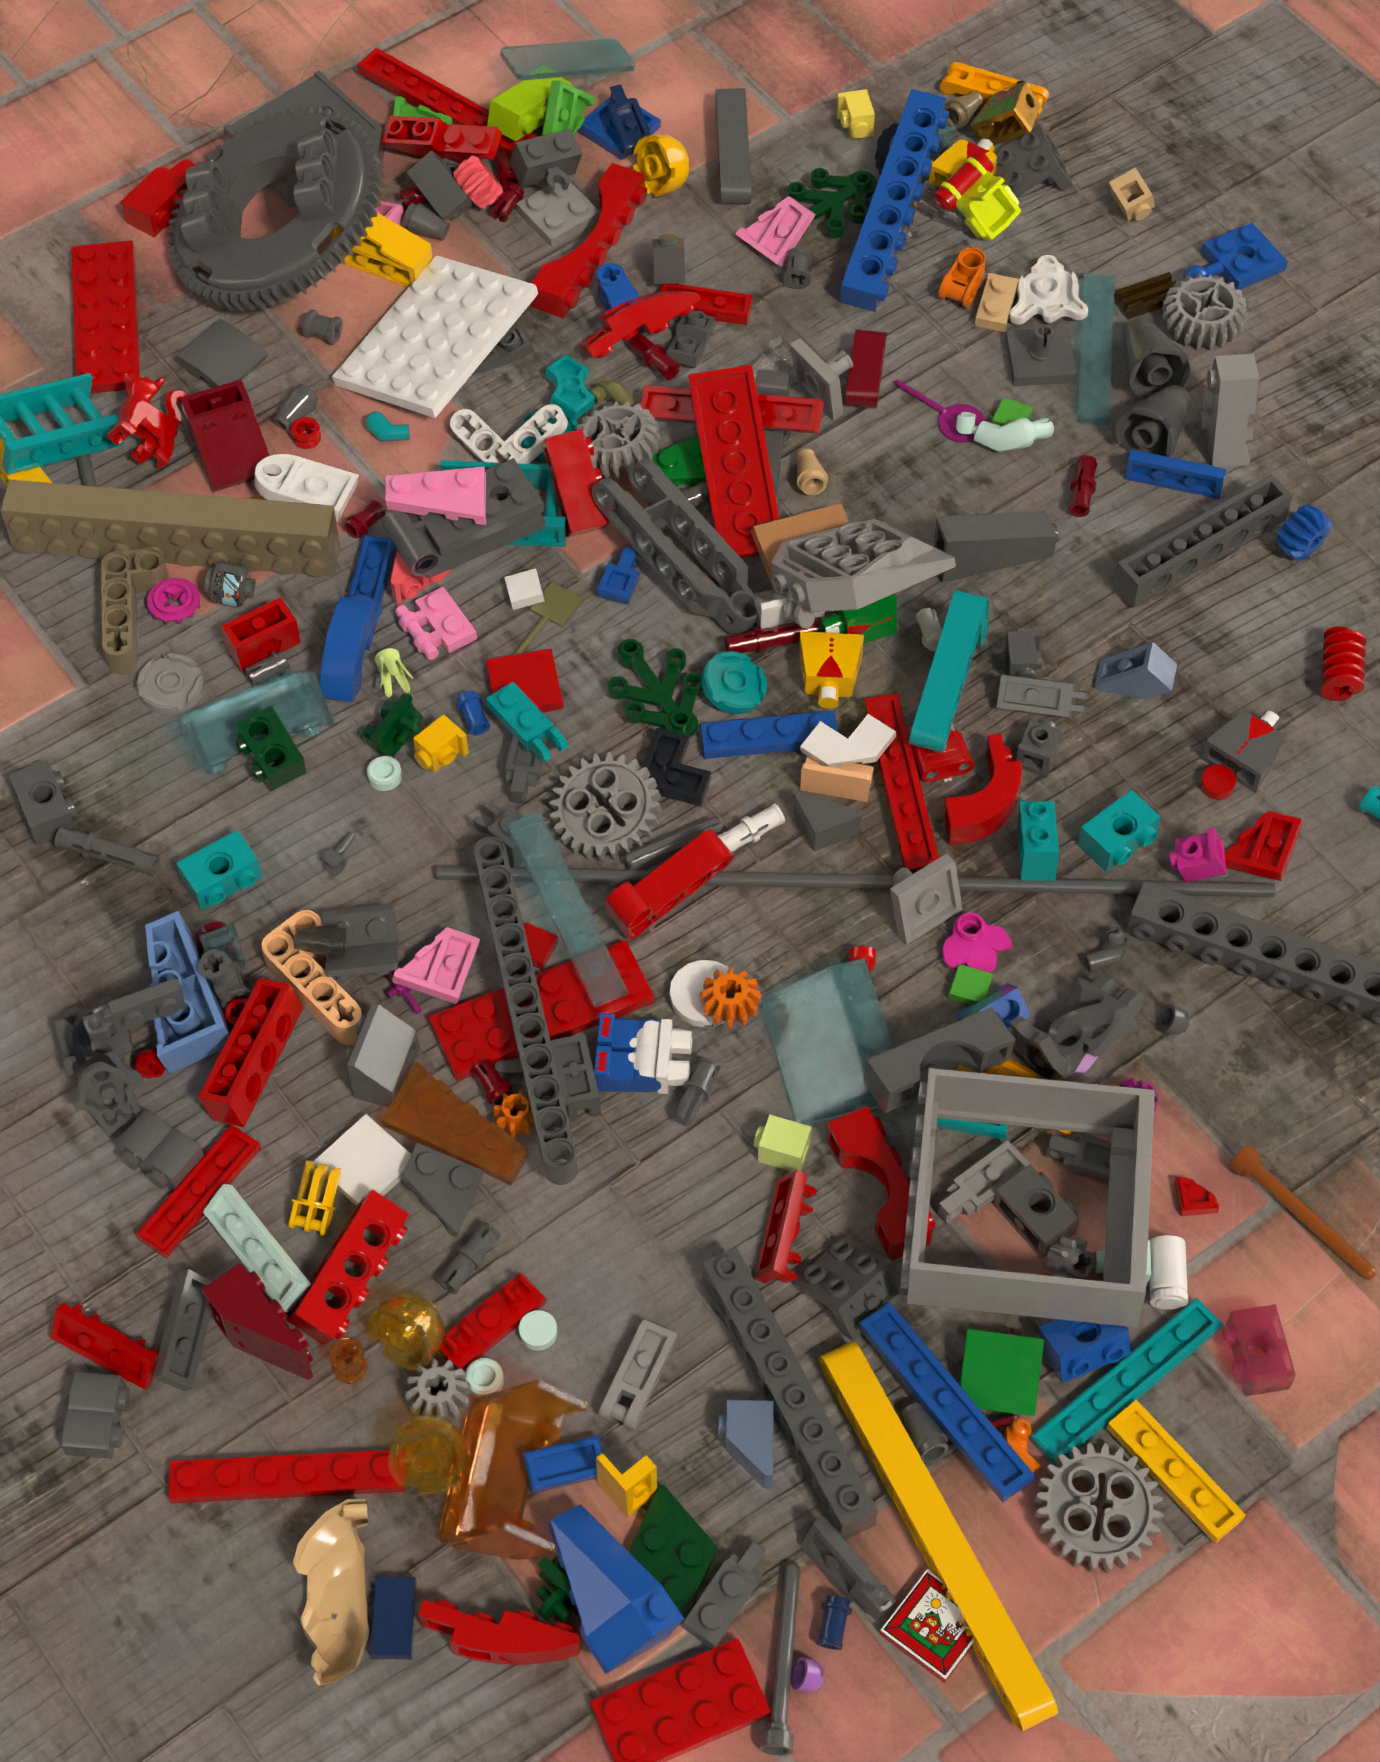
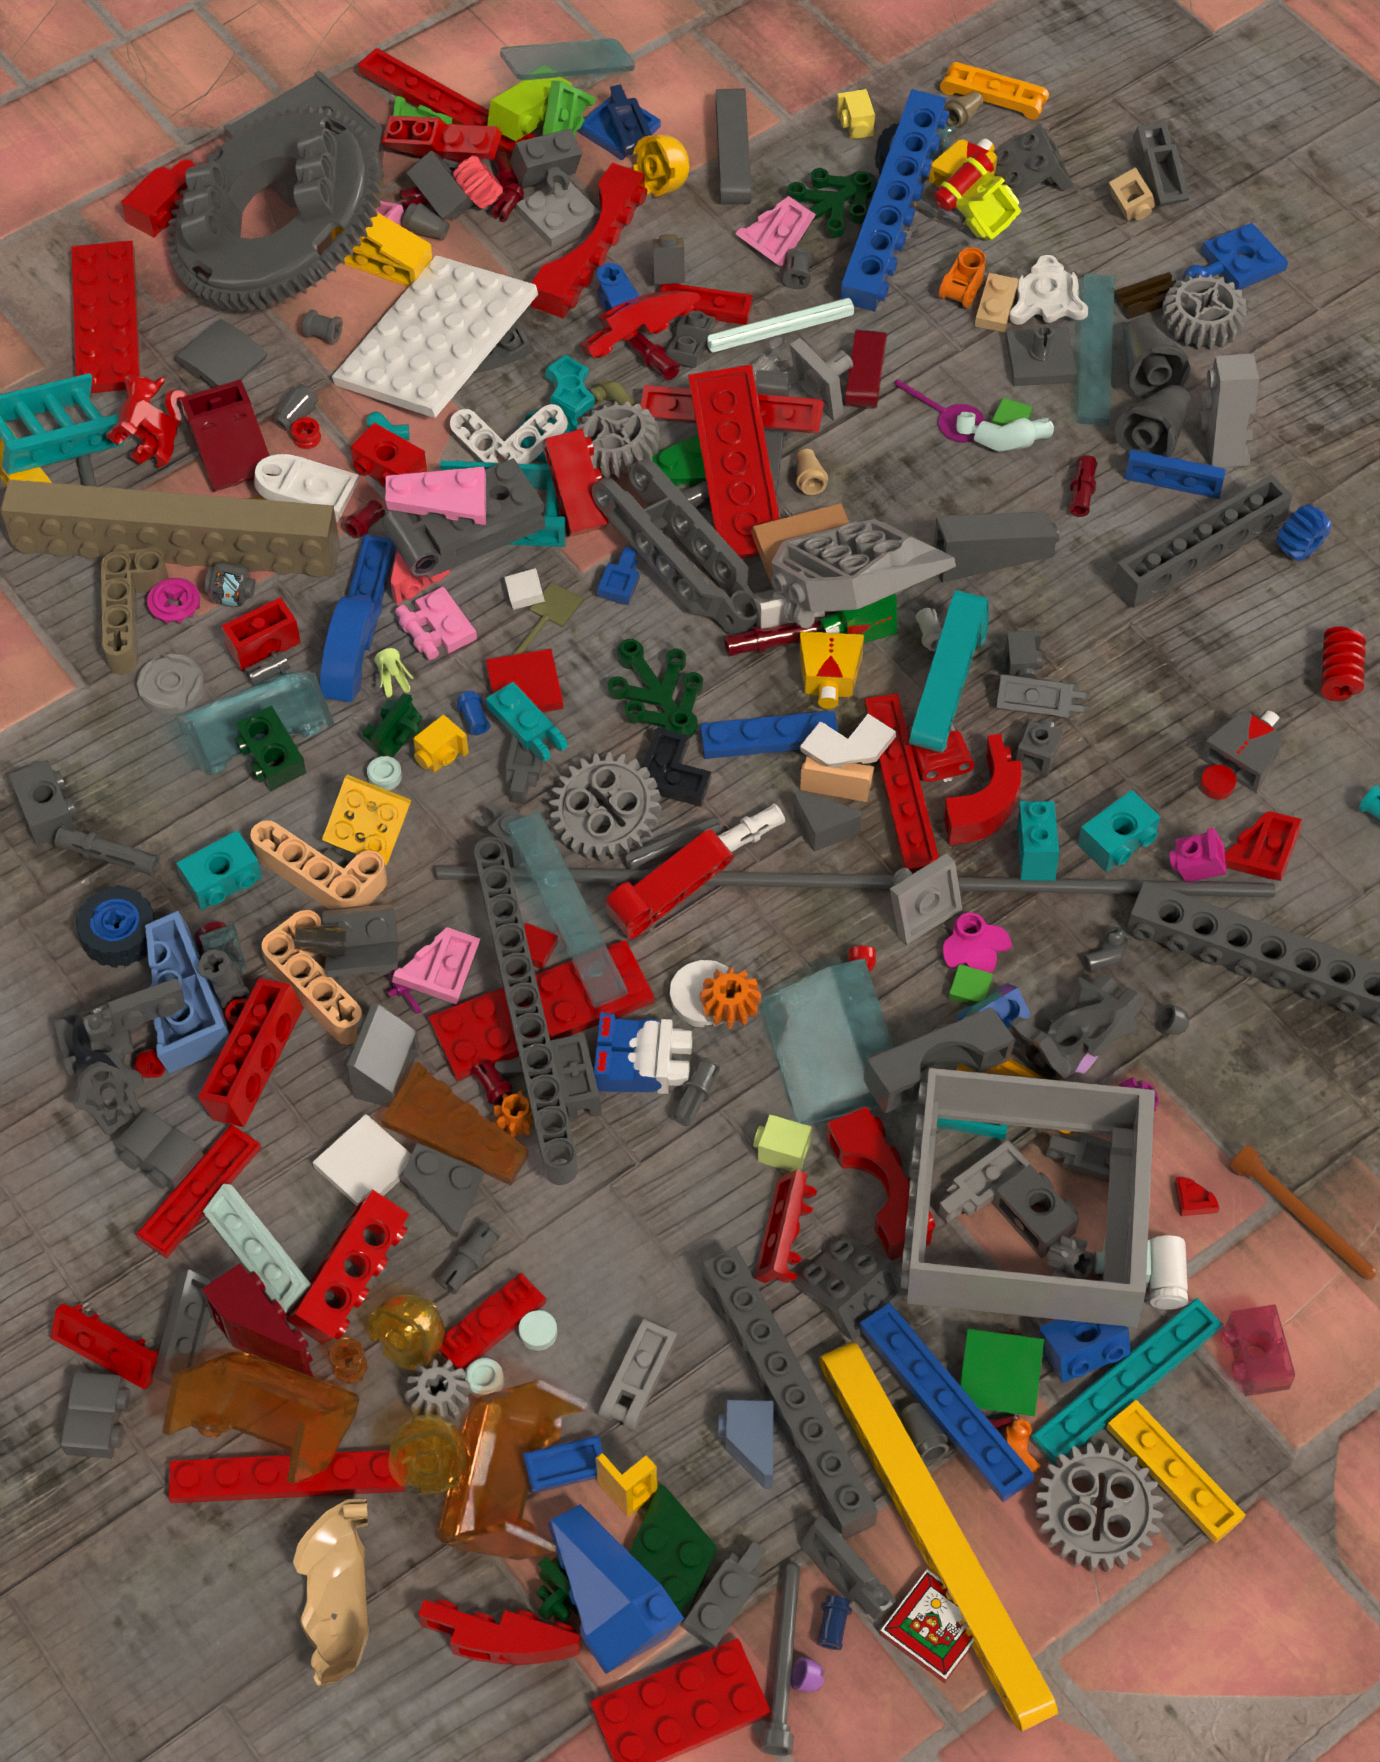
yellow arm [289,1160,342,1237] -> none
dark blue tile [371,1576,417,1660] -> none
teal tile [701,651,768,714] -> none
pearl gold torso [970,81,1040,145] -> none
sand blue slope [1094,642,1177,700] -> none
none -> black wheel [76,887,156,968]
none -> clear orange windscreen [162,1352,360,1484]
none -> light nougat beam [250,820,387,910]
none -> yellow plate [322,775,412,866]
none -> red brick [350,422,427,488]
none -> light aqua axle [706,298,854,353]
none -> dark grey slope [1133,122,1190,206]

